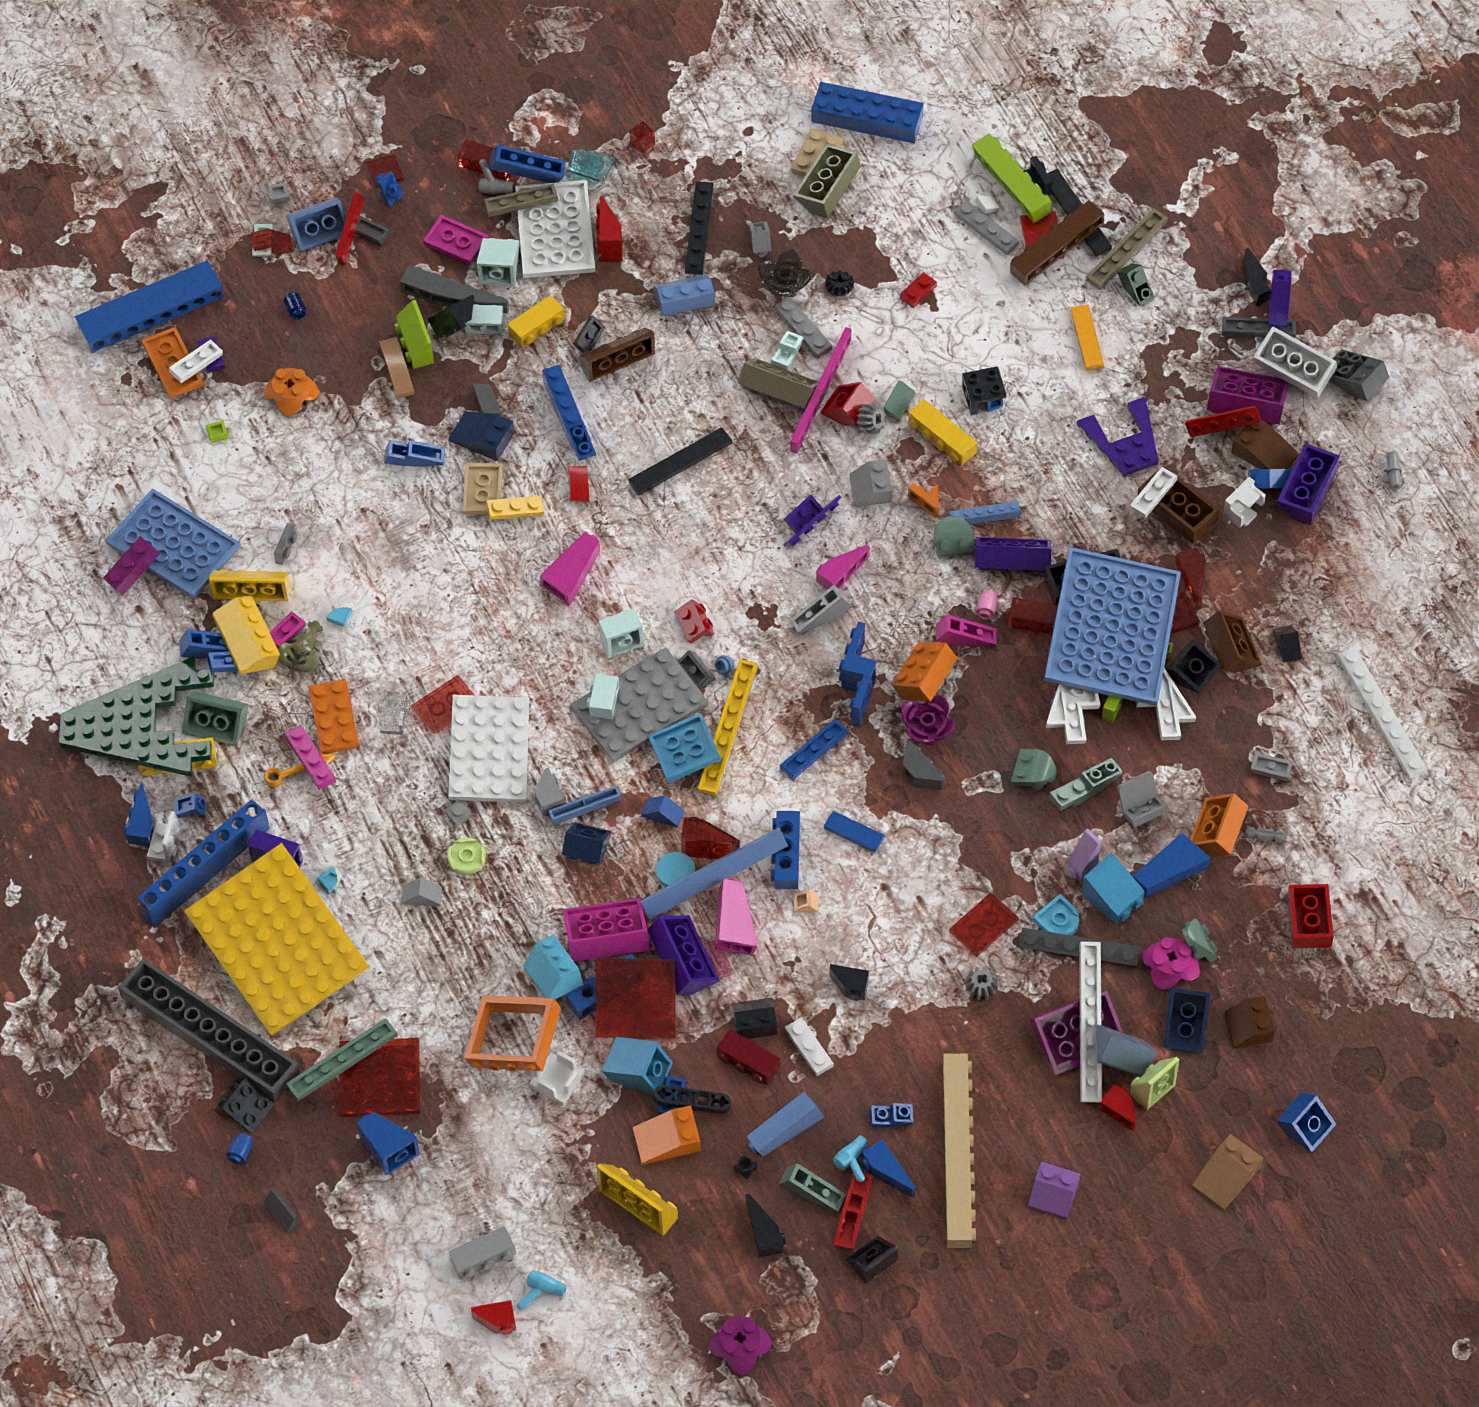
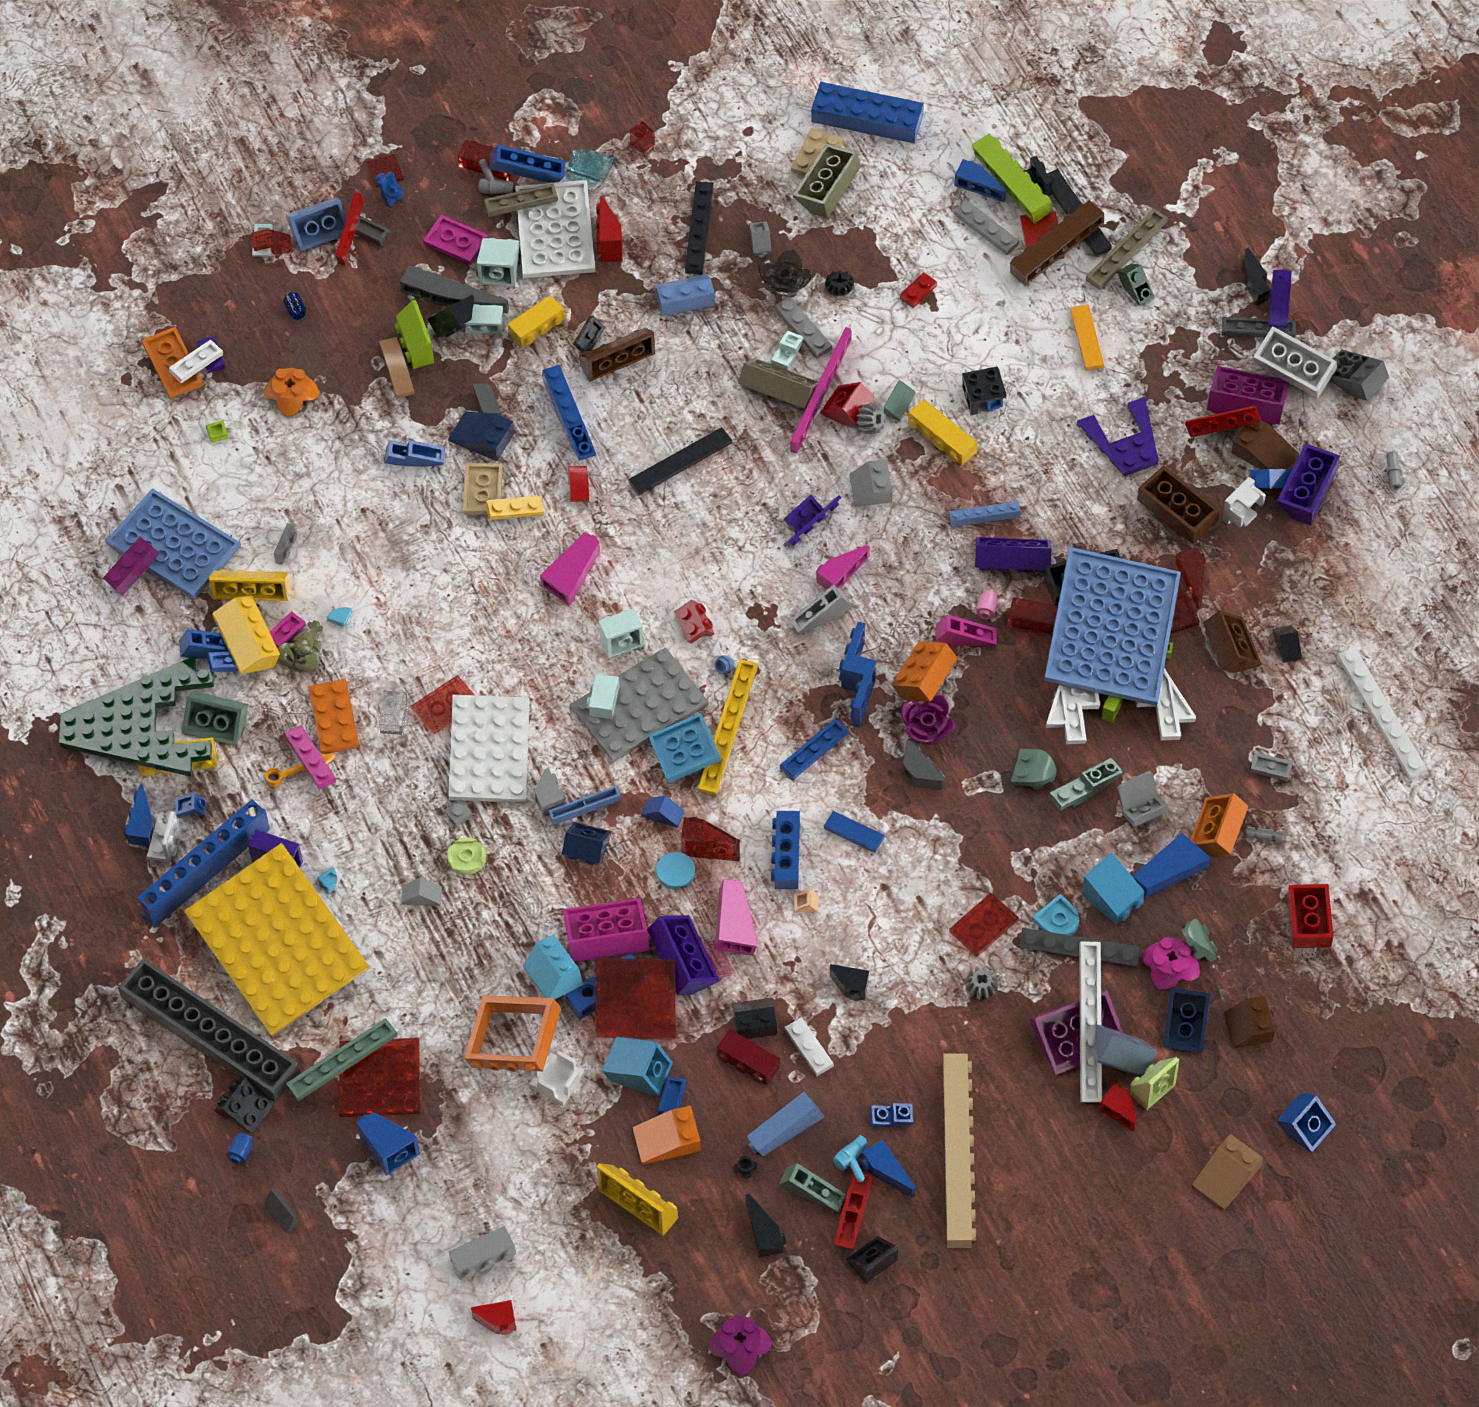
blue tile [74,260,224,353] -> none
light grey plate [268,182,290,204] -> none
medium azure piece [517,1270,567,1310] -> none
medium blue tile [640,828,788,919] -> none
black beam [653,1085,731,1114] -> none
dark grey slope [677,650,716,690] -> none
orange slope [908,483,939,518] -> none
sand green slope [934,516,975,556] -> none
white tile [975,195,1000,213] -> none
medium lavender slope [1028,1162,1080,1219] -> none
lavender slope [1067,829,1101,882] -> none
white plate [1130,467,1178,518] -> none
black slope [1166,640,1222,693] -> none
none -> blue slope [954,159,1006,202]

